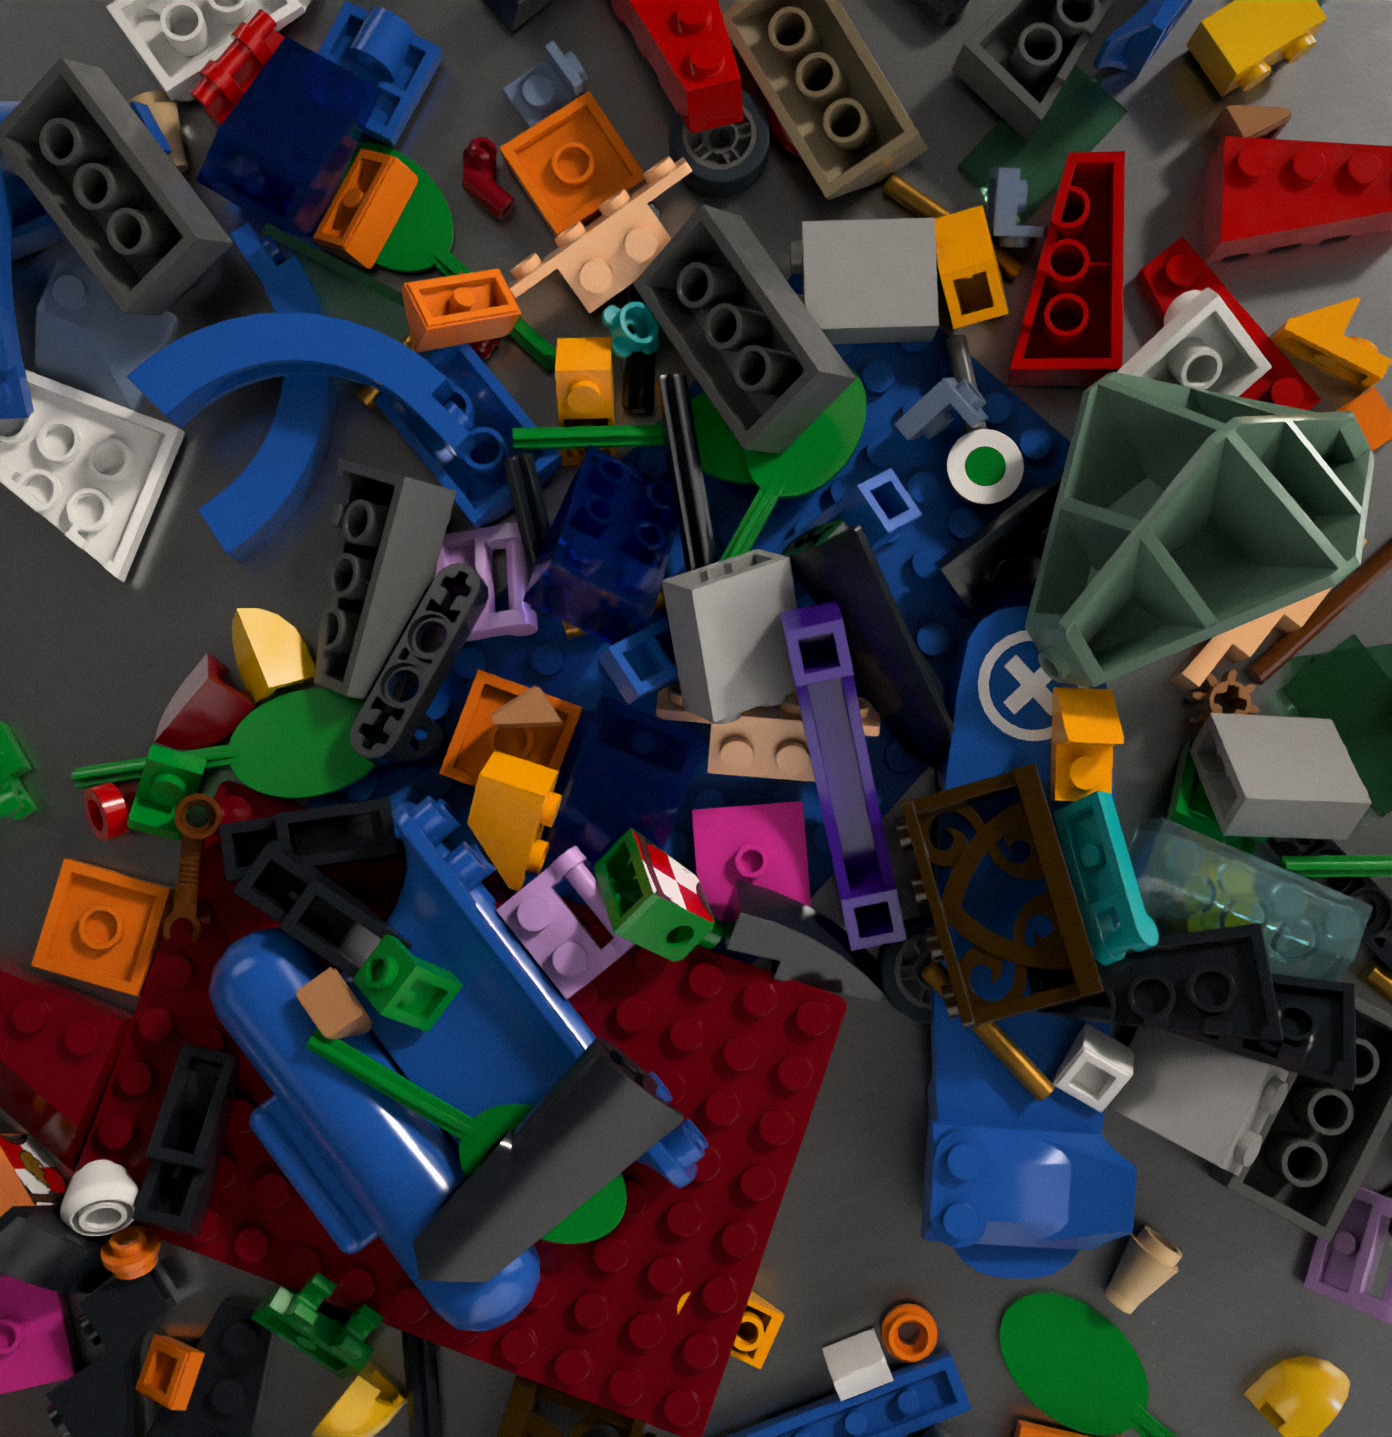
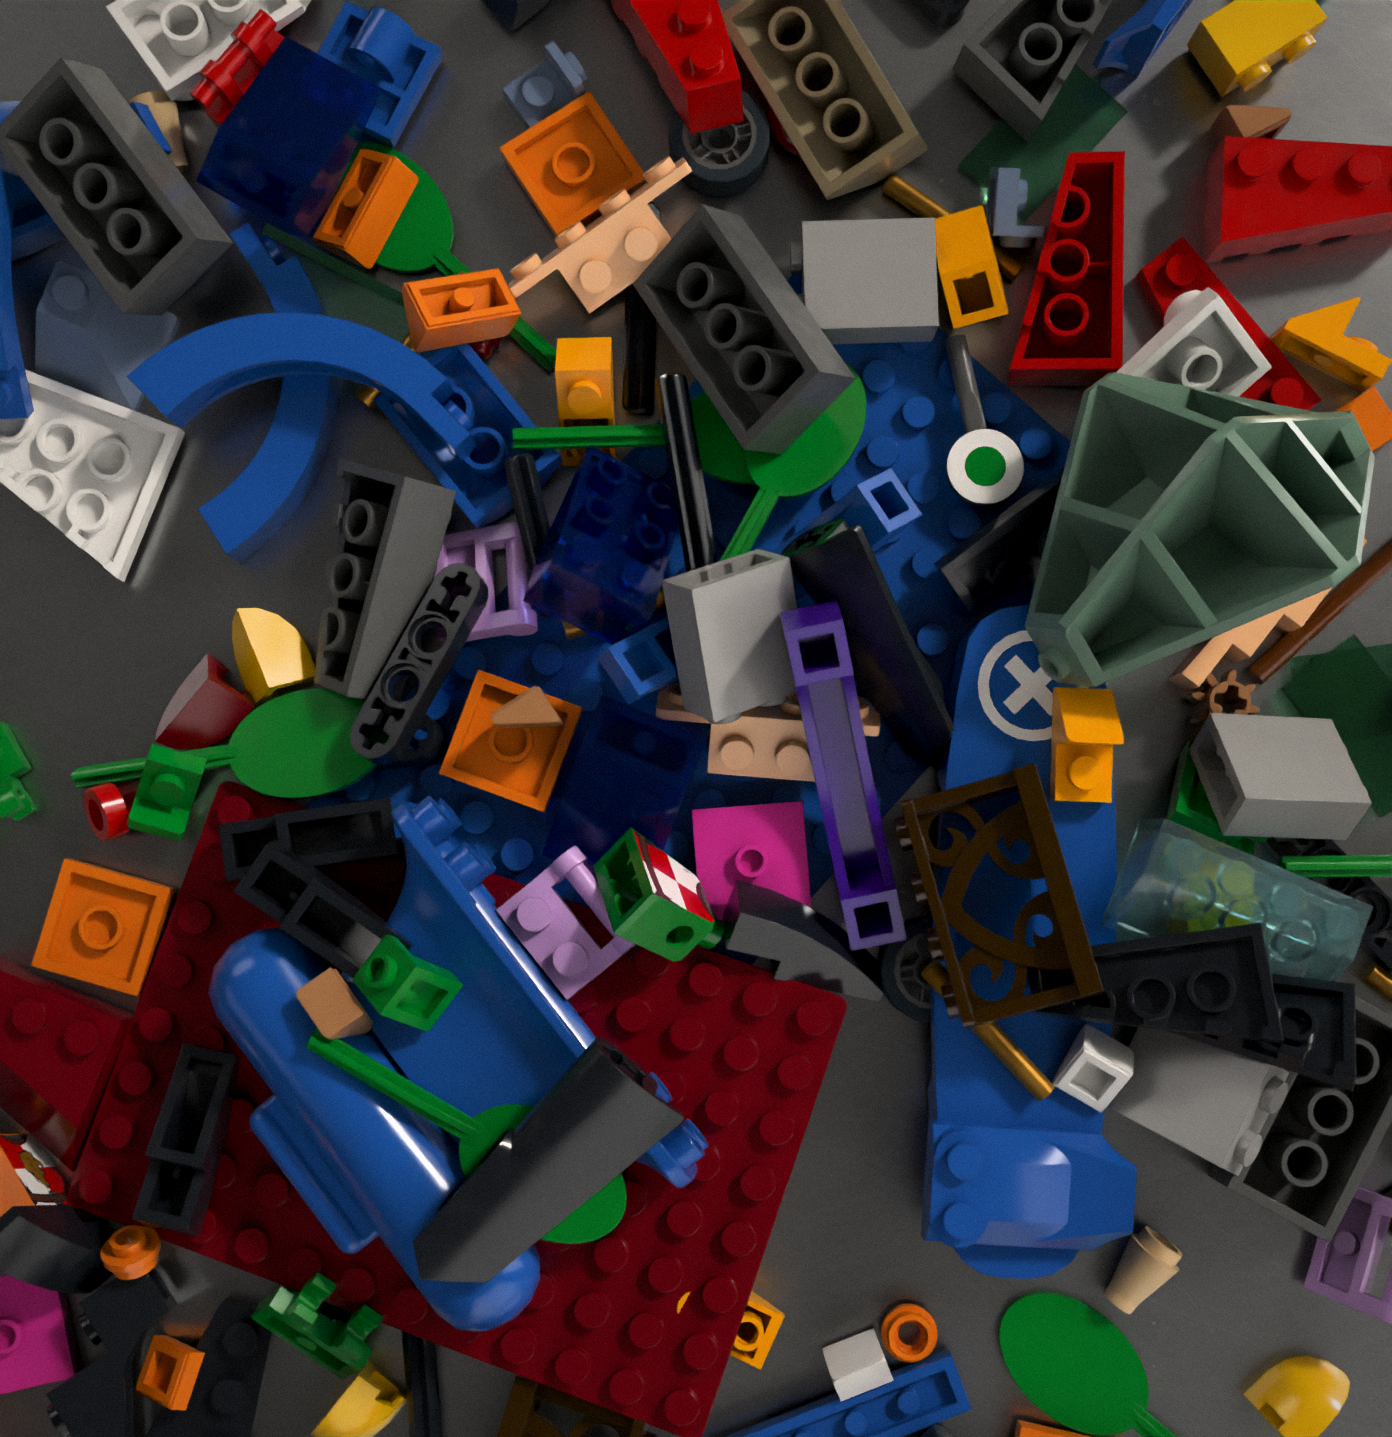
white cone [60,1160,141,1236] -> none
reddish brown brick [163,793,222,943] -> none
dark red arm [462,137,516,220] -> none
light orange slope [467,750,562,891] -> none
teal plate [602,302,659,358] -> none
sand blue bracket [894,377,989,441] -> none
teal plate [1053,791,1159,966] -> none

